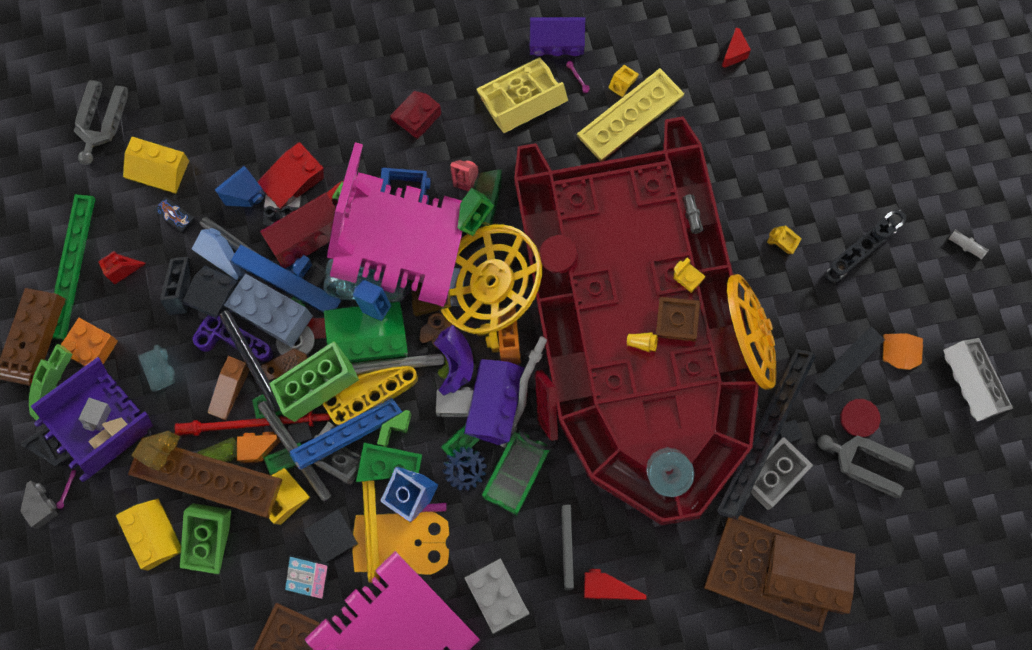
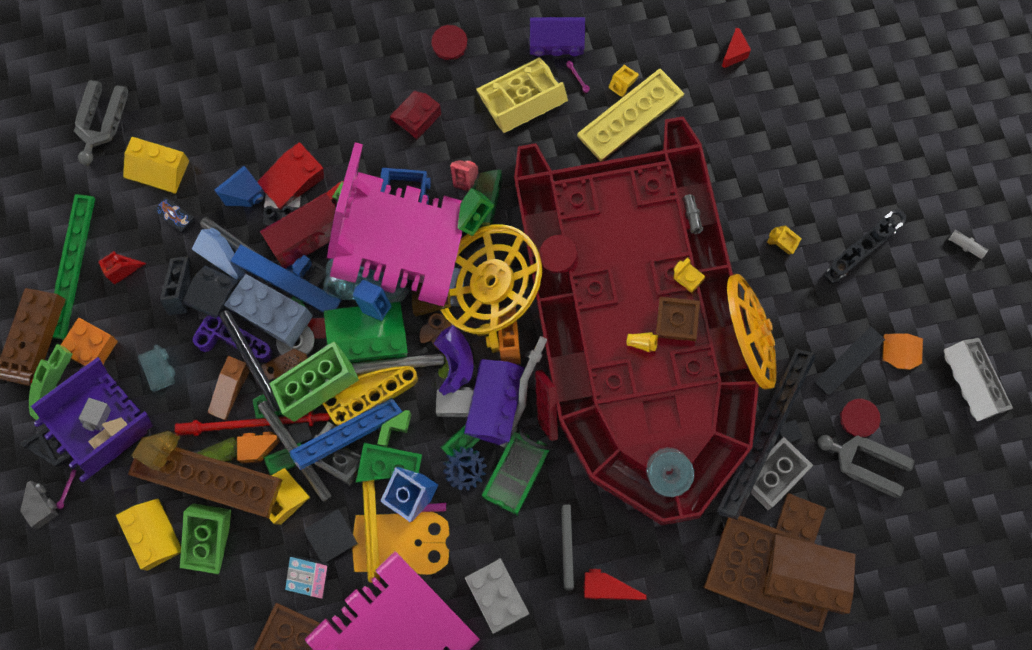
none -> dark red tile [432,25,468,60]
none -> reddish brown plate [775,493,826,543]

